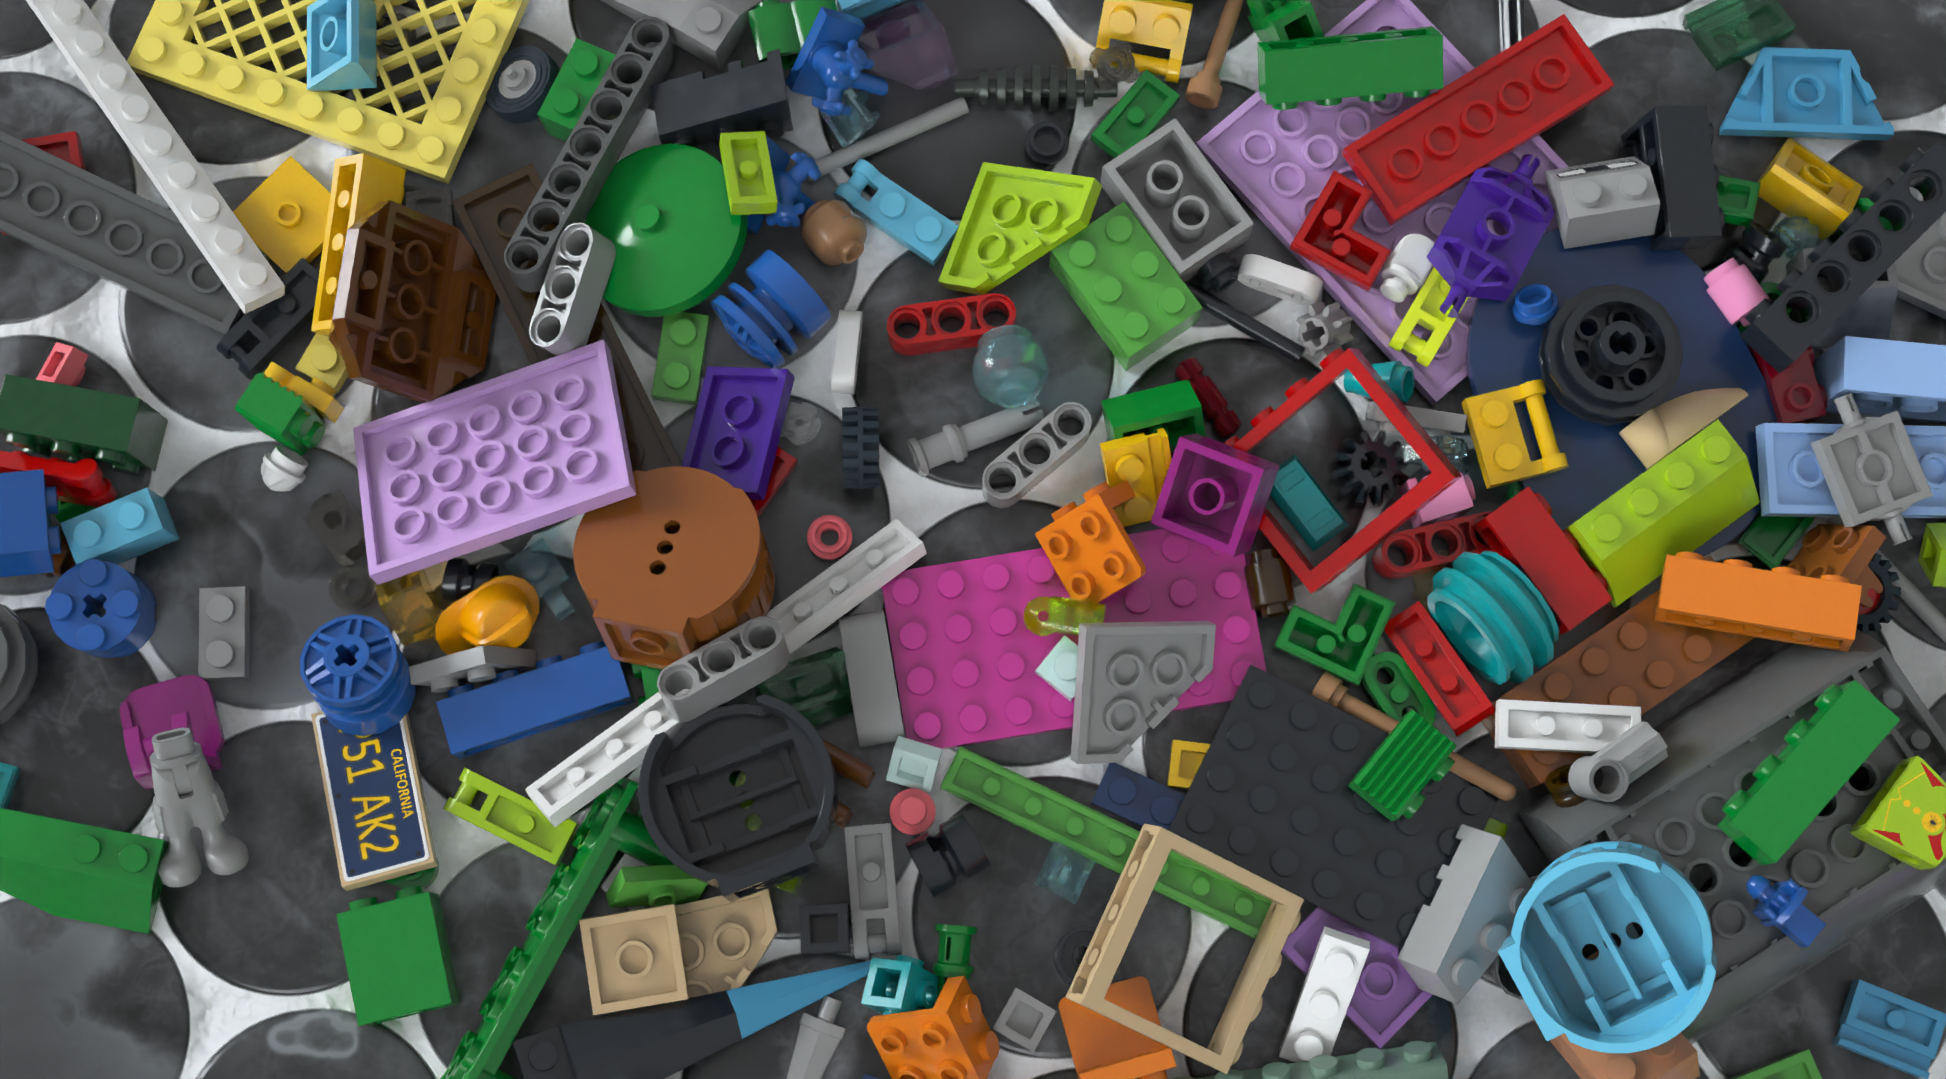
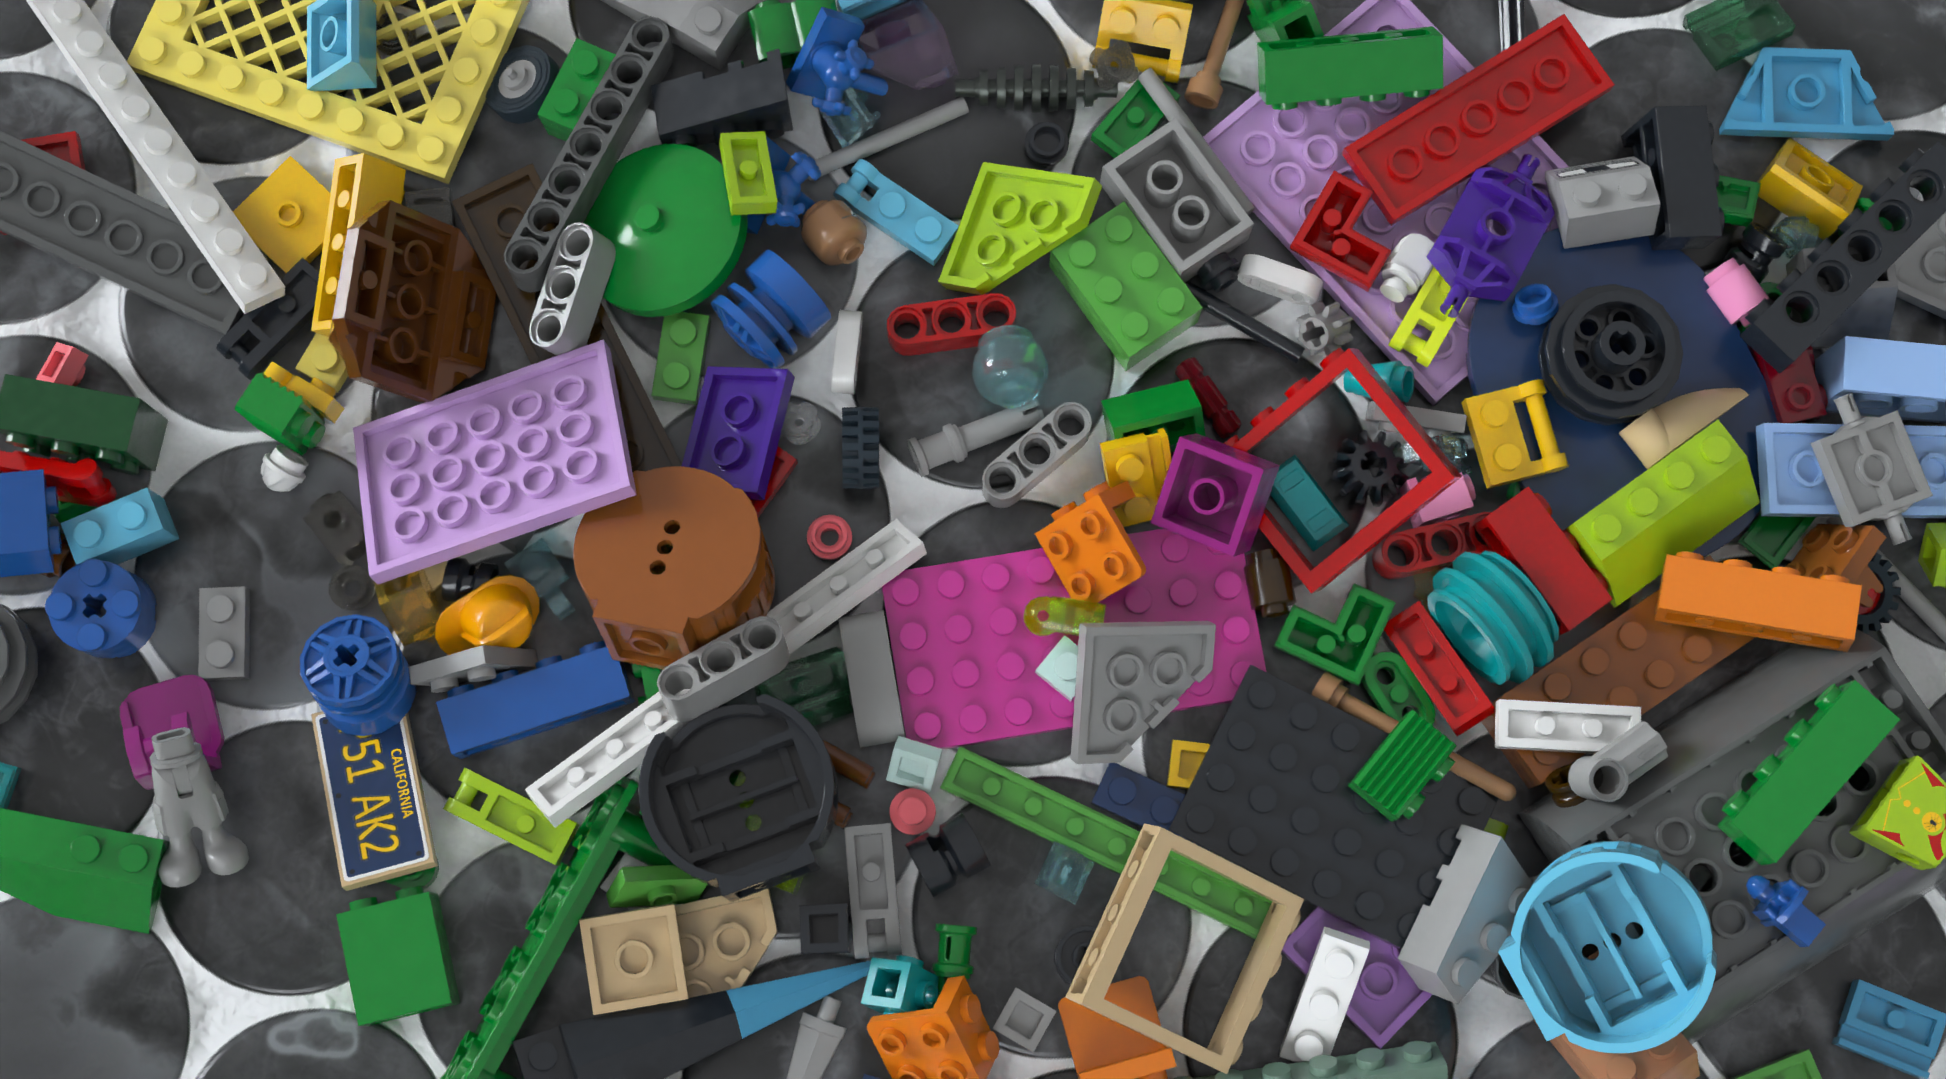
none -> light grey bar [1138,68,1255,215]

